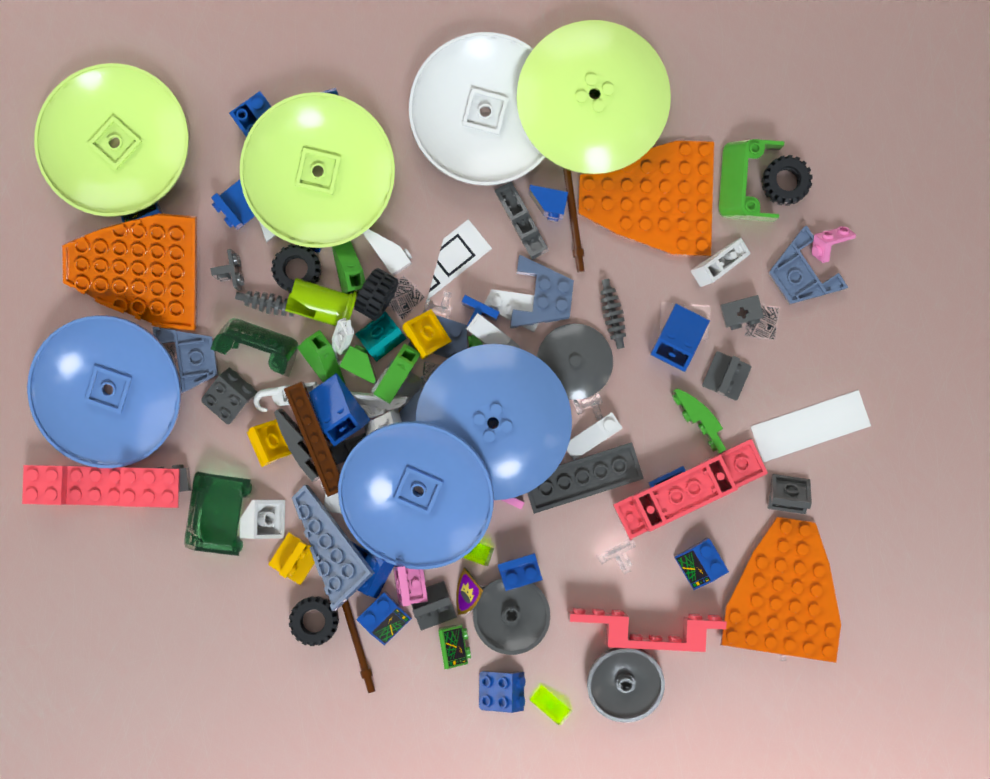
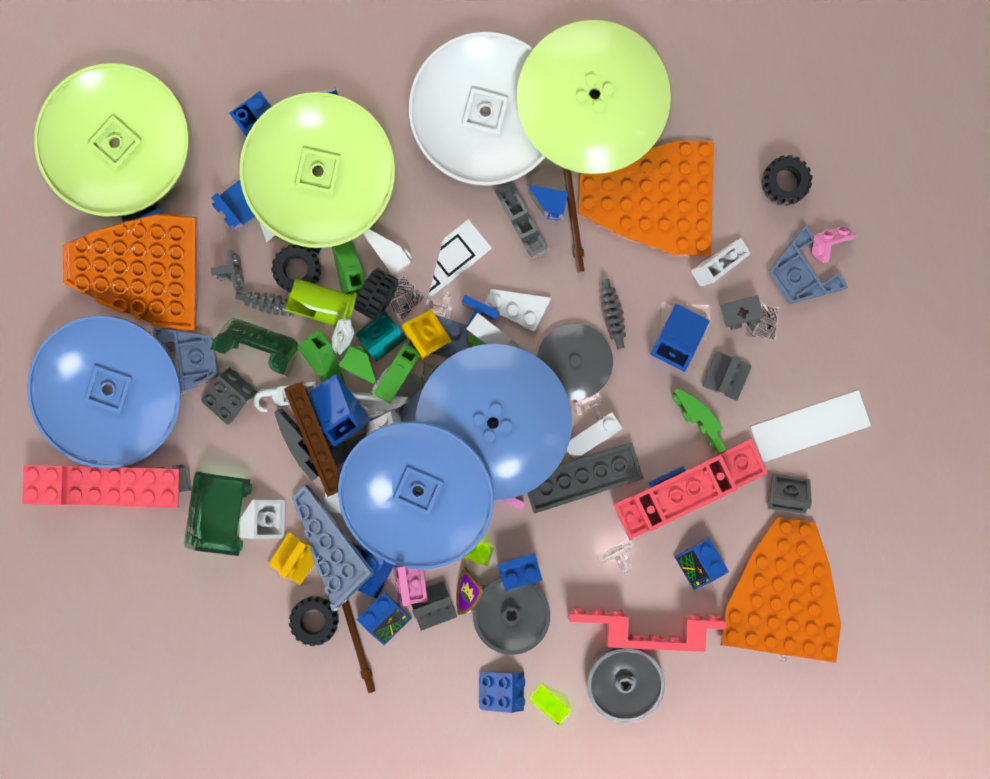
yellow bracket [246,419,292,467] -> none
slope [438,624,471,669] -> none
sand blue wing [510,255,574,328] -> none
bright green windscreen [718,139,784,222] -> none

